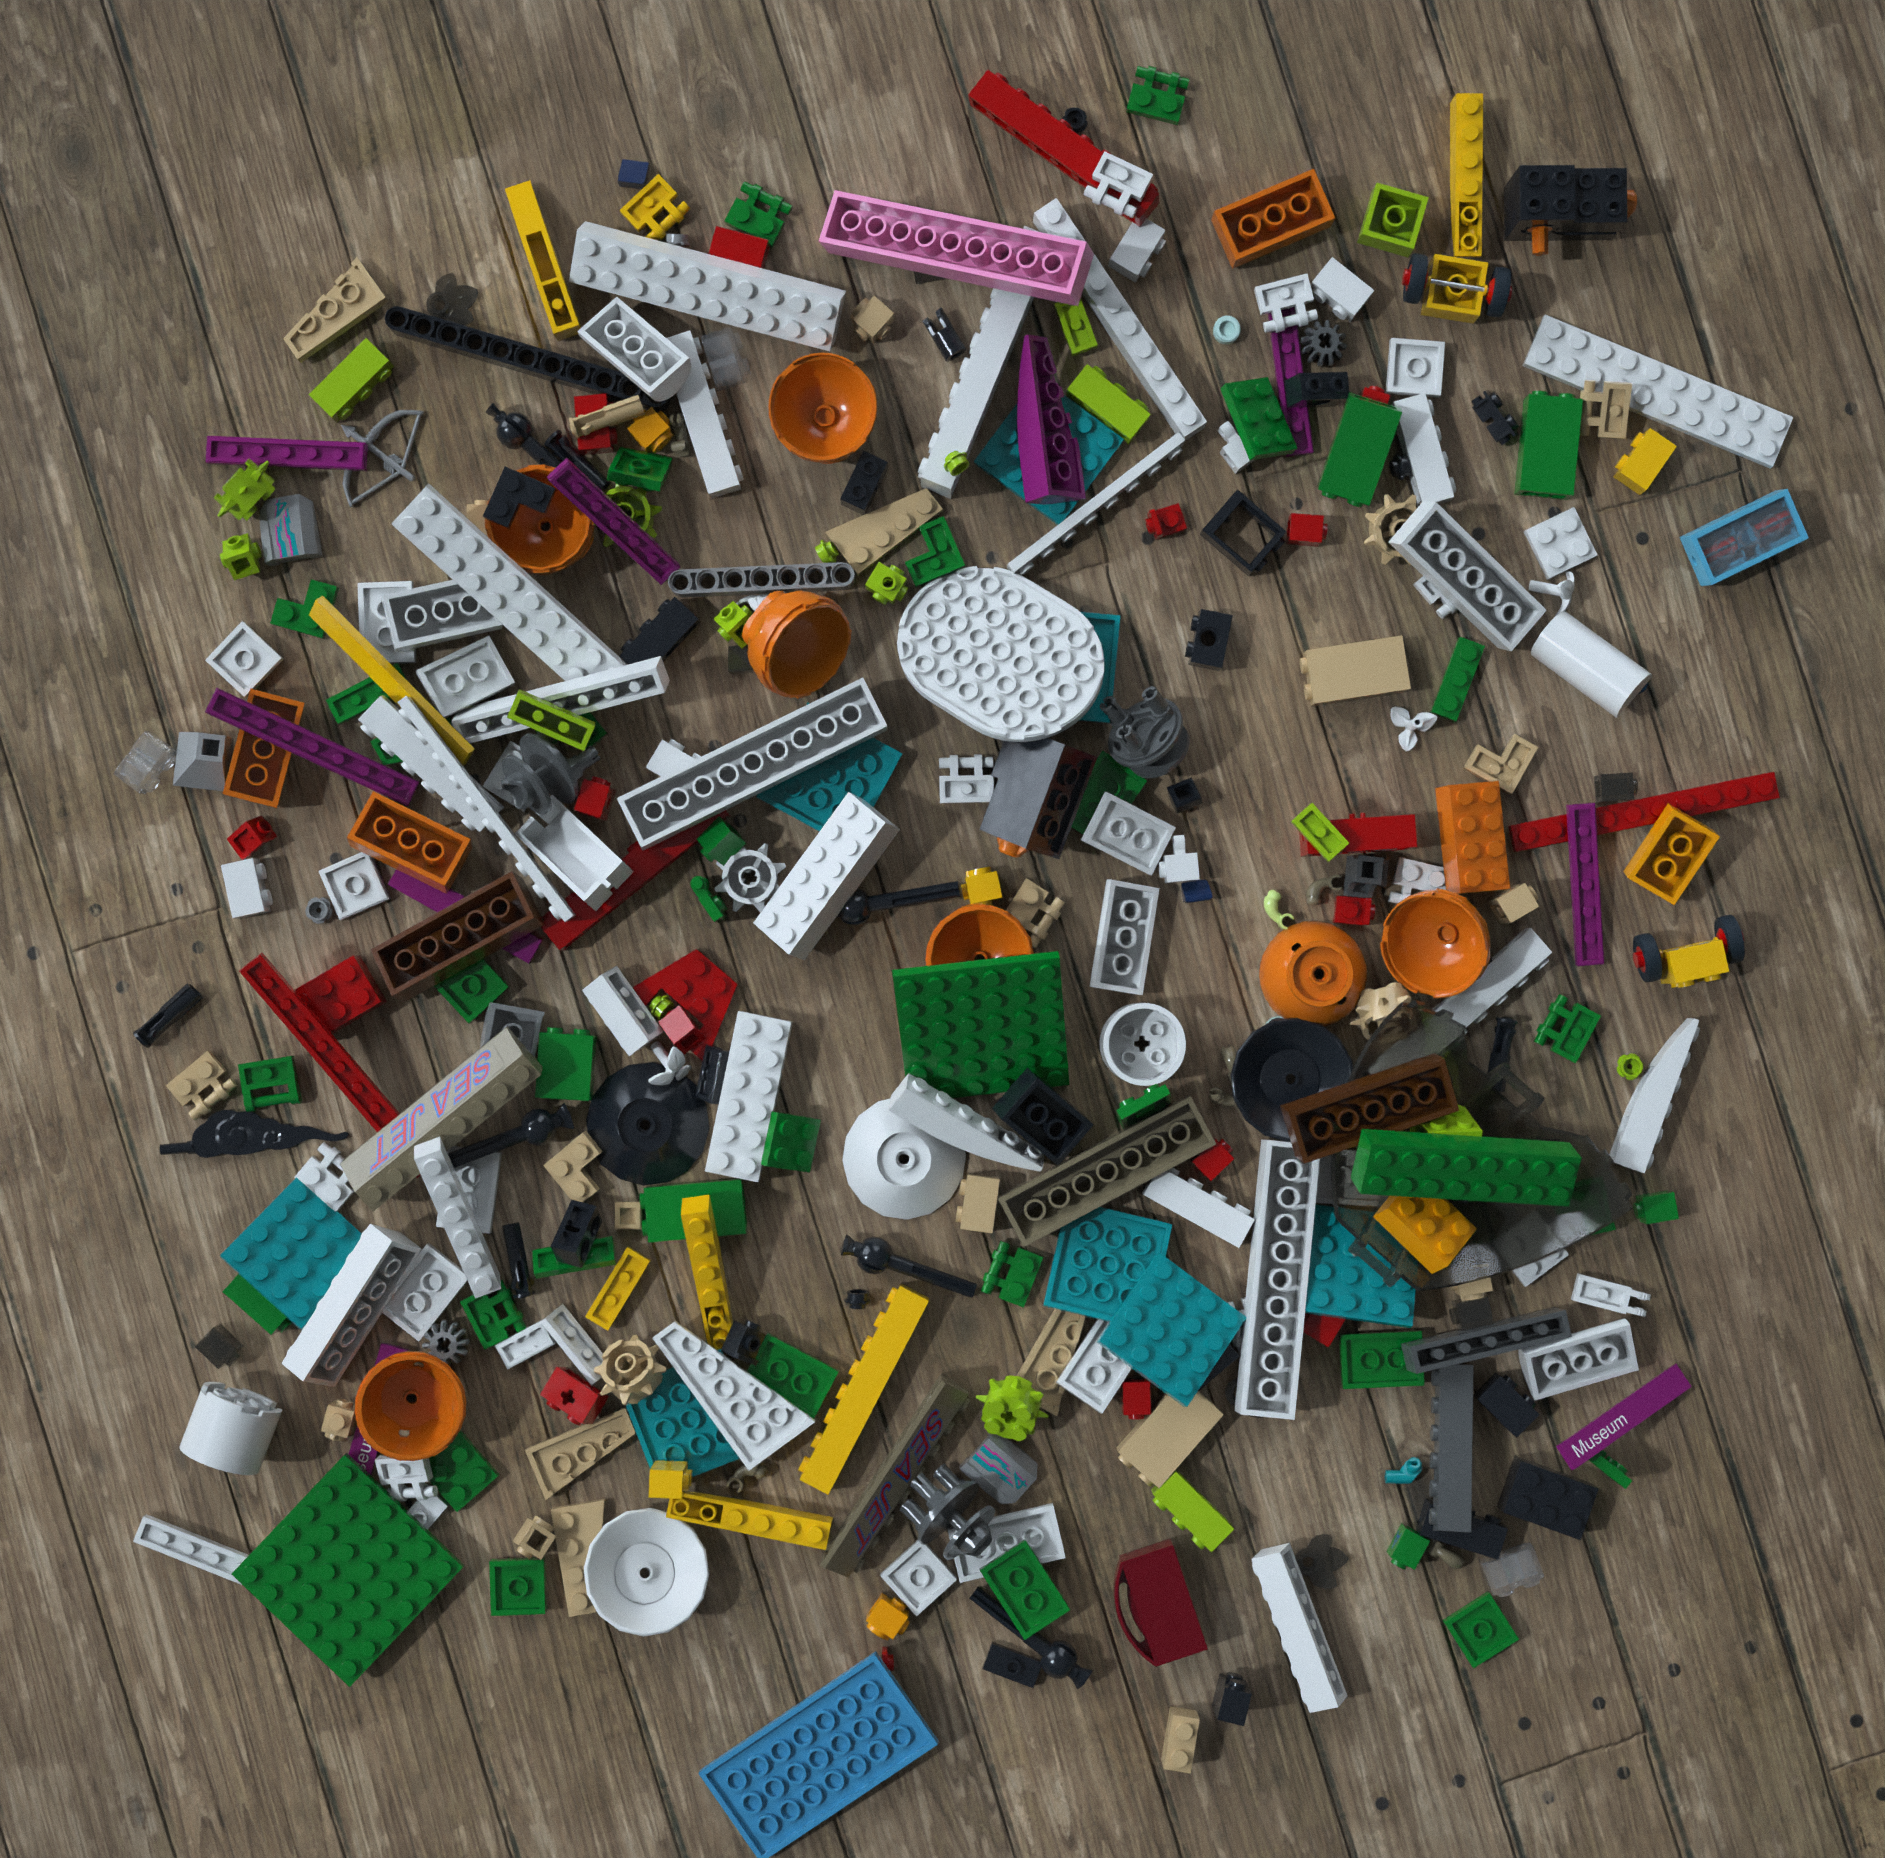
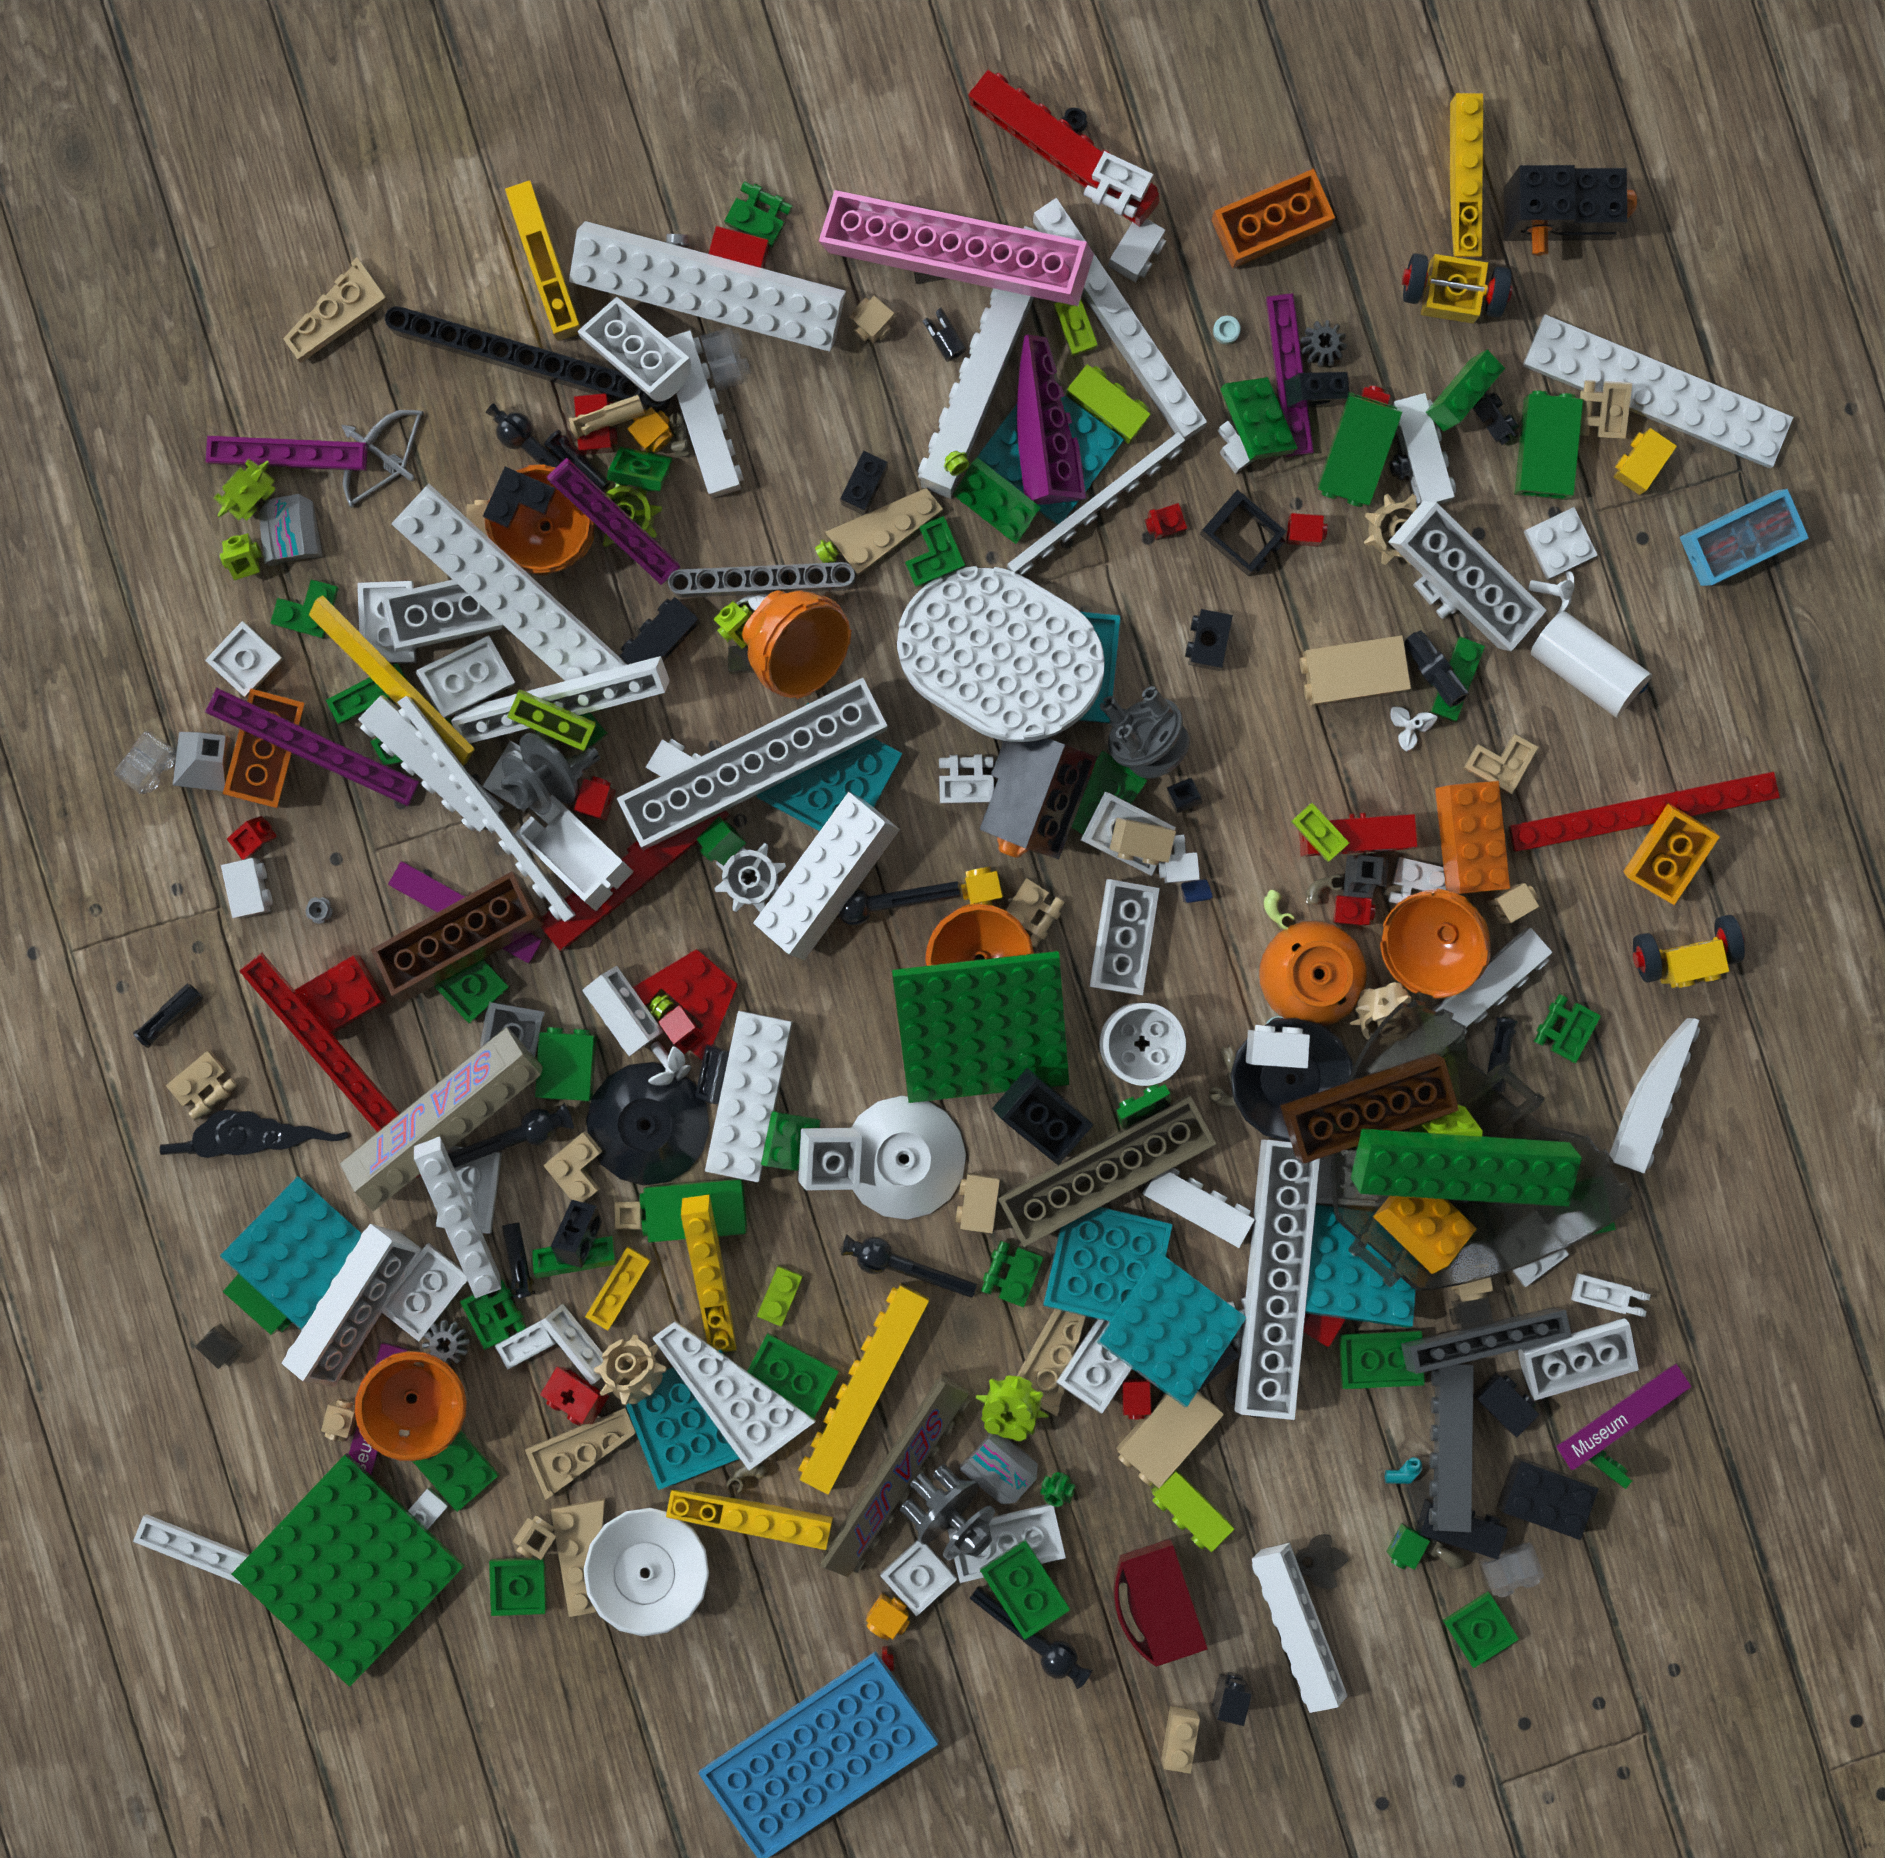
white brick [179,1382,282,1475] -> none
green plate [238,1056,302,1112] -> none
white plate [294,1142,354,1212] -> none
lime brick [309,338,394,423] -> none
white tile [318,852,391,921] -> none
orange brick [347,791,472,894] -> none
white plate [375,1455,438,1502] -> none
clear smoke plate [426,273,478,325] -> none
dark blue slope [618,159,649,189] -> none
yellow plate [619,174,690,240] -> none
yellow brick [648,1460,692,1499] -> none
green plate [690,876,728,923] -> none
black brick [721,1319,766,1366] -> none
orange rock [768,353,877,464] -> none
black plate [844,1289,871,1310] -> none
lime brick [865,562,909,605] -> none
white slope [889,1073,1044,1172] -> none
black plate [982,1642,1042,1688] -> none
green plate [1126,66,1189,125] -> none
red brick [1190,1138,1234,1181] -> none
white plate [1254,274,1318,333] -> none
white brick [1311,257,1374,322] -> none
lime brick [1357,183,1429,258] -> none
white plate [1386,338,1445,398] -> none
magenta tile [1566,802,1604,966] -> none
clear smoke brick [1594,772,1638,803] -> none
lime plate [1616,1053,1643,1080] -> none
green brick [1633,1190,1679,1224] -> none
none -> lime plate [757,1265,803,1327]
none -> white brick [798,1128,862,1190]
none -> green plate [953,458,1041,544]
none -> green gear [1040,1472,1075,1507]
none -> tan brick [1109,817,1176,866]
none -> white brick [1246,1025,1310,1068]
none -> black piece [1404,630,1470,708]
none -> green brick [1426,349,1506,431]

